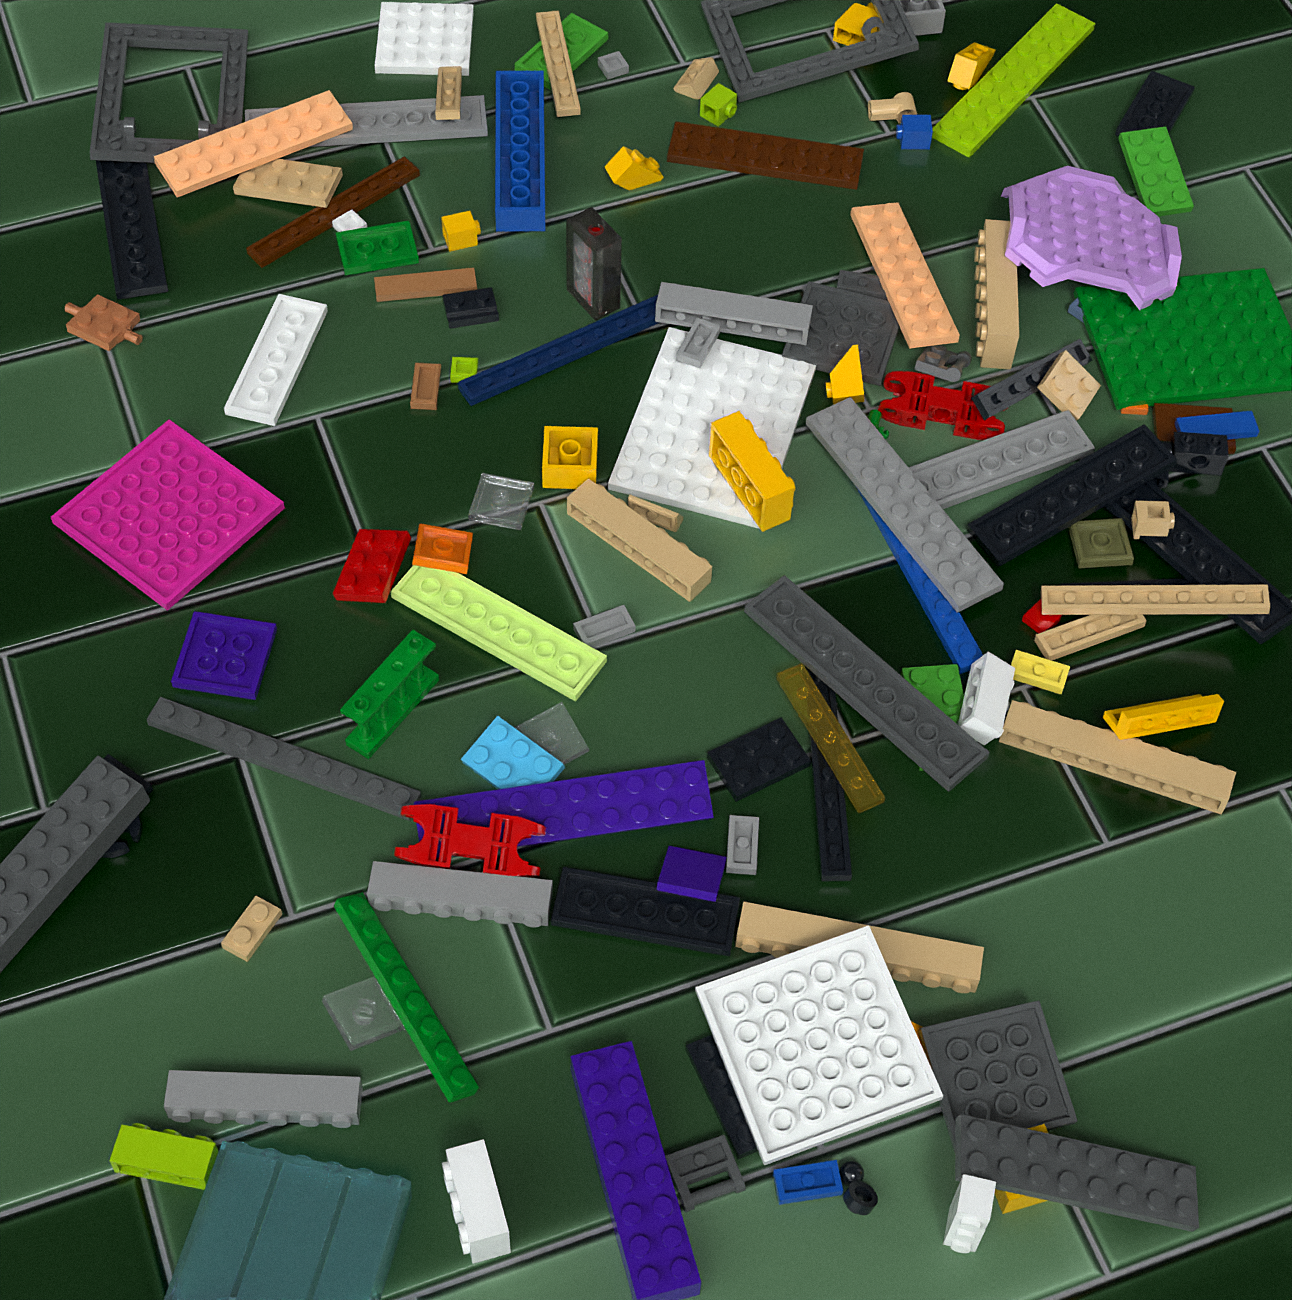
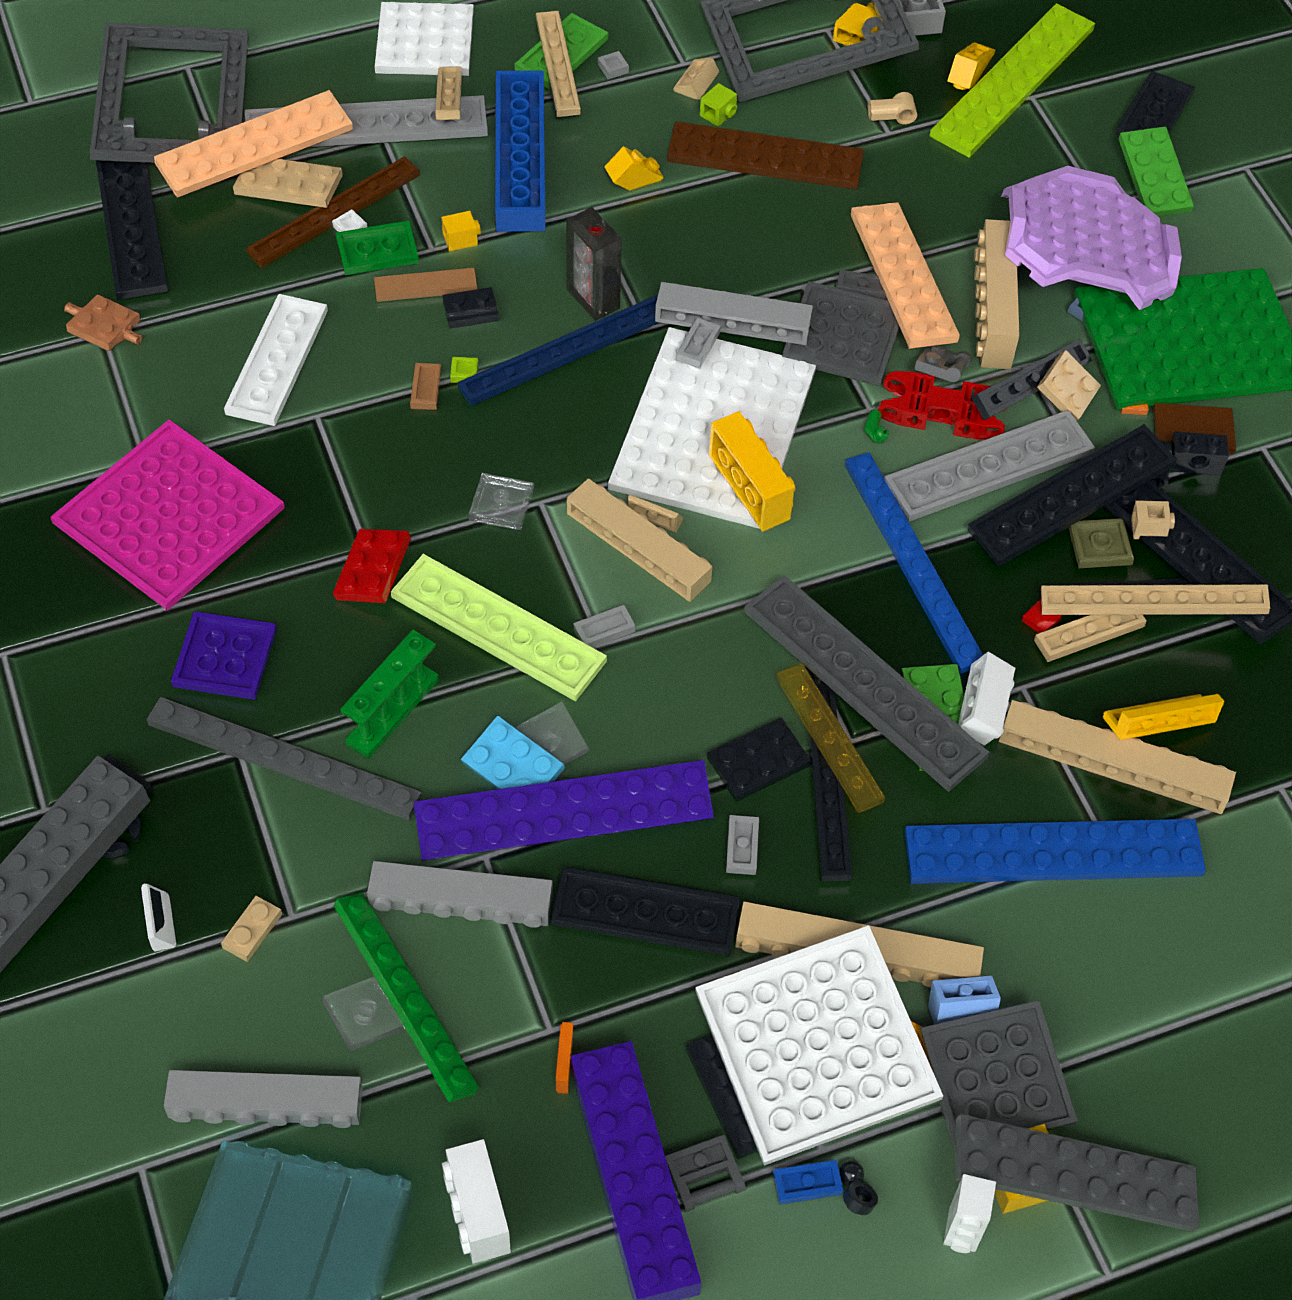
lime brick [109,1123,219,1191] -> none
red piece [394,804,546,878] -> none
orange tile [412,524,473,574] -> none
yellow brick [542,426,598,489] -> none
dark purple tile [657,846,727,902] -> none
light grey plate [806,397,1004,613] -> none
yellow slope [826,345,864,405] -> none
blue brick [896,115,933,149] -> none
light yellow plate [1011,650,1070,694] -> none
blue tile [1174,411,1259,440] -> none
none -> white slope [141,884,176,952]
none -> orange tile [556,1022,573,1094]
none -> blue plate [904,819,1206,884]
none -> light blue brick [928,976,1001,1025]

